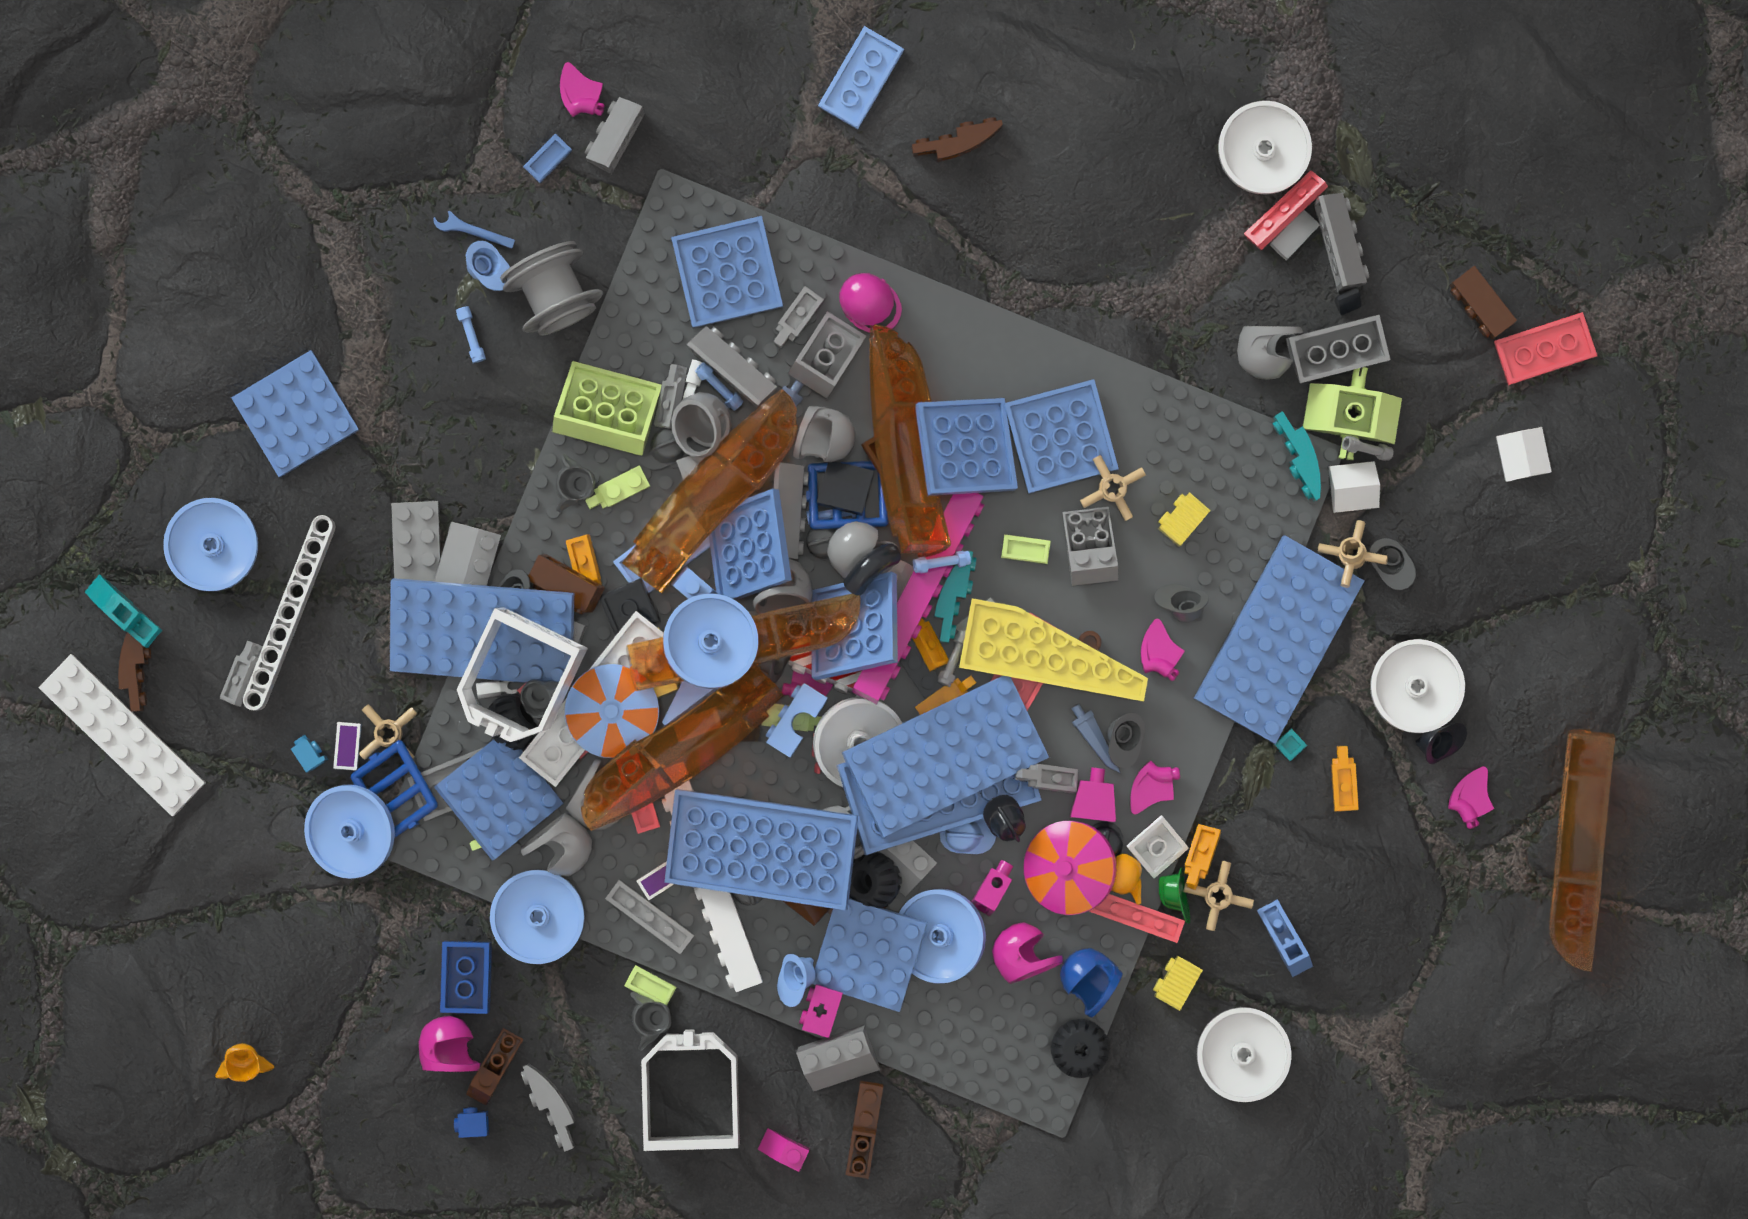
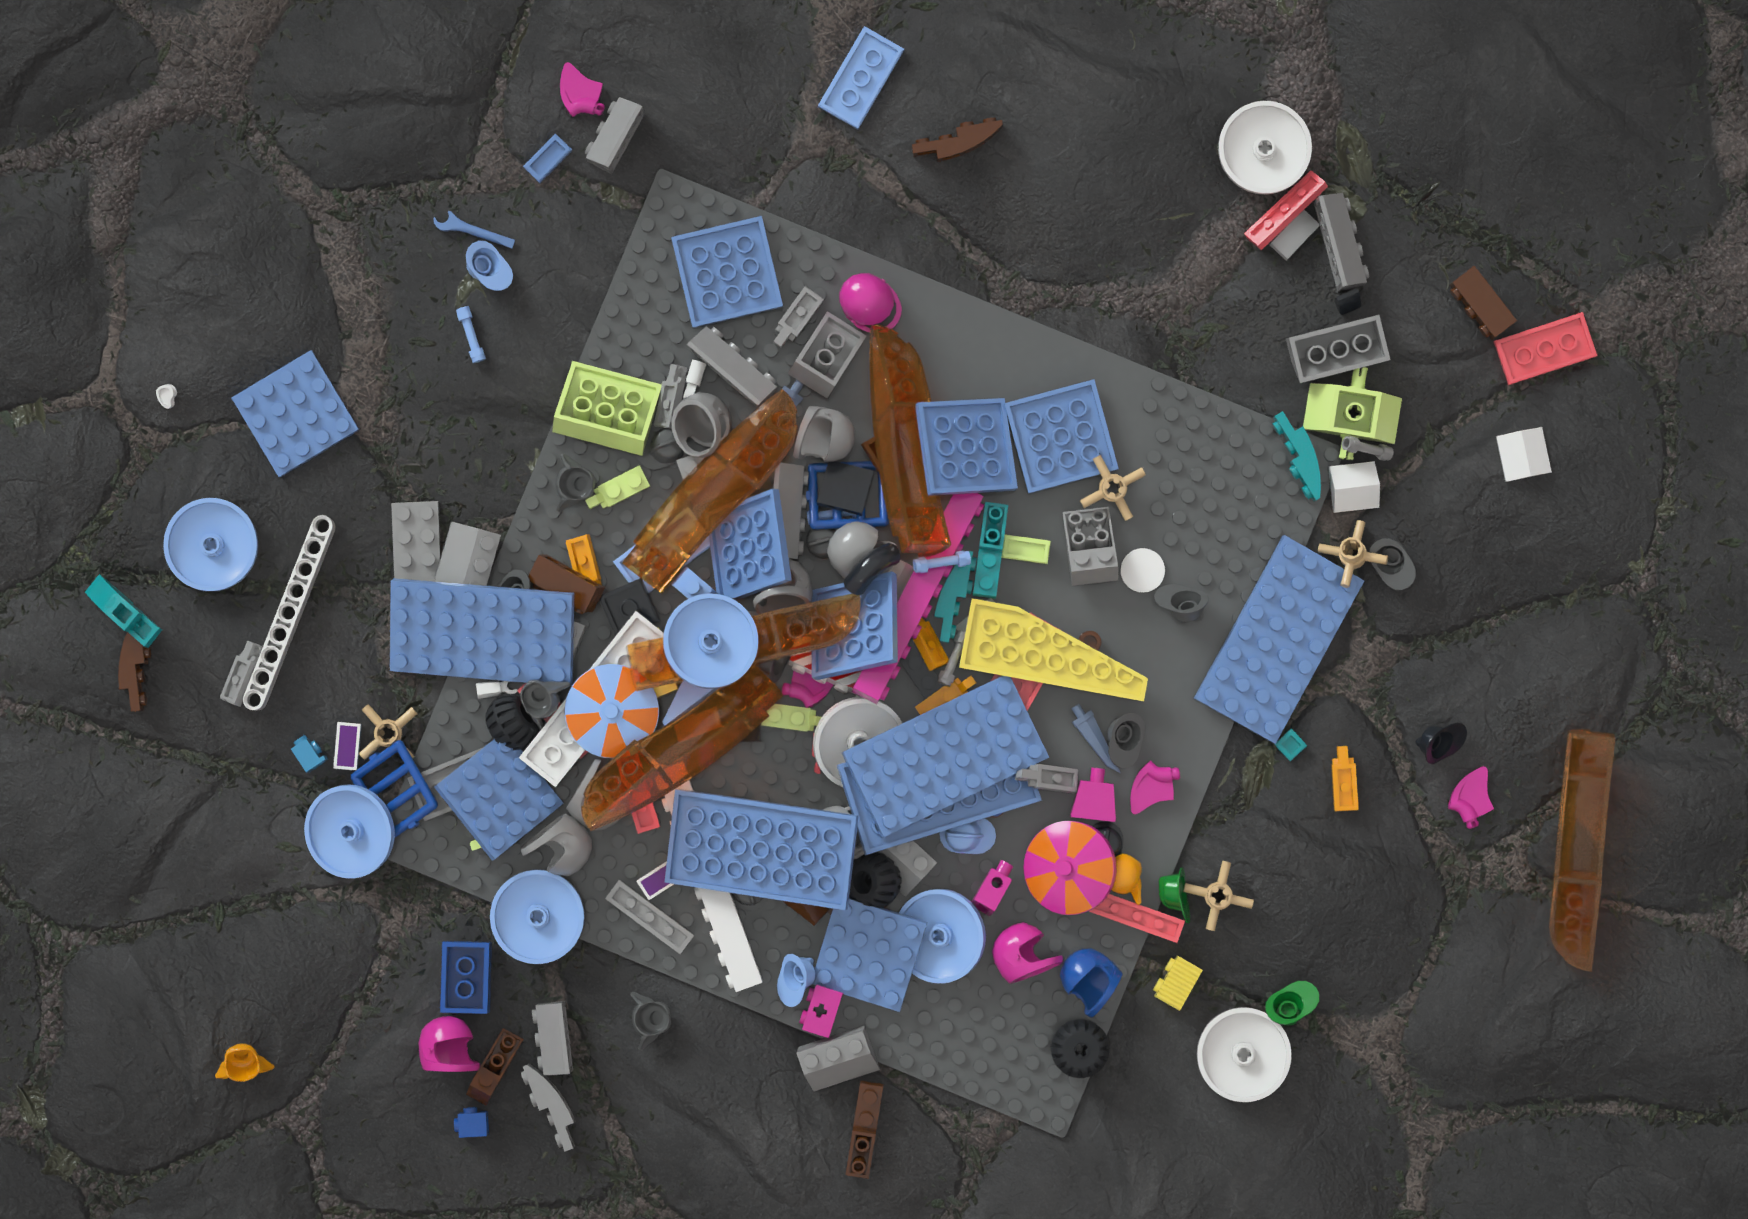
white plate [39,654,206,817] -> none
white container [457,607,588,742] -> none
light grey wheel [500,241,603,336] -> none
yellowish green tile [624,965,677,1005] -> none
white container [641,1029,740,1151] -> none
light blue bar [695,362,743,411] -> none
dark pink slope [758,1128,810,1172] -> none
light blue arch [766,683,829,758] -> none
black piece [983,795,1026,842] -> none
white slope [1127,815,1189,878] -> none
dark pink arm [1141,618,1185,681] -> none
light yellow brick [1158,492,1211,547] -> none
light orange hinge [1184,824,1221,890] -> none
light grey piece [1237,326,1303,380] -> none
medium blue slope [1257,899,1313,977] -> none
white dish [1370,639,1465,733] -> none
none -> white piece [156,384,177,409]
none -> light grey slope [532,1001,573,1075]
none -> teal slope [973,502,1008,599]
none -> white sticker [1121,548,1165,592]
none -> green piece [1265,981,1319,1026]

